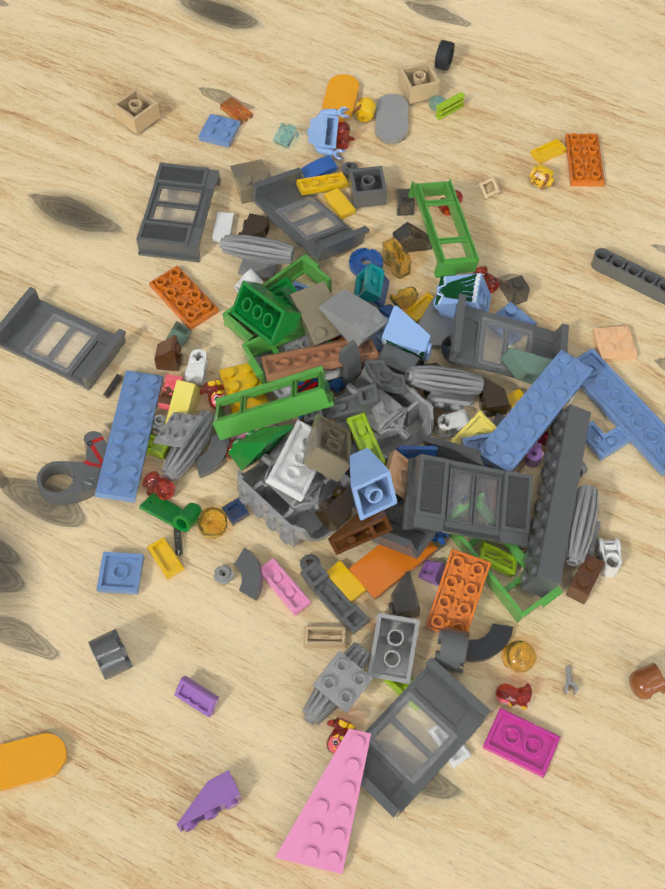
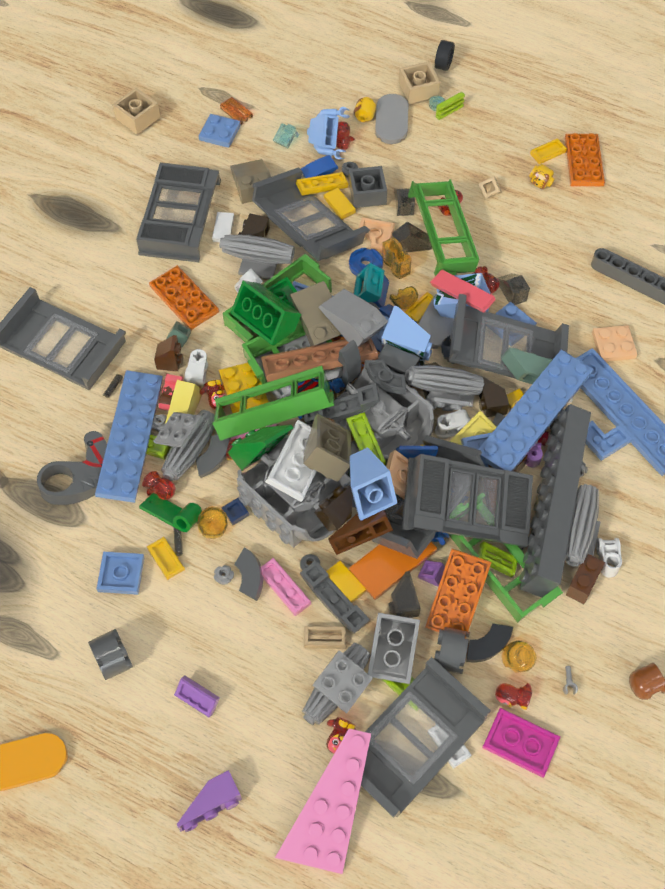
light orange tile [322,74,359,122] -> none
none -> light nougat tile [359,217,395,253]
none -> coral tile [430,270,496,313]

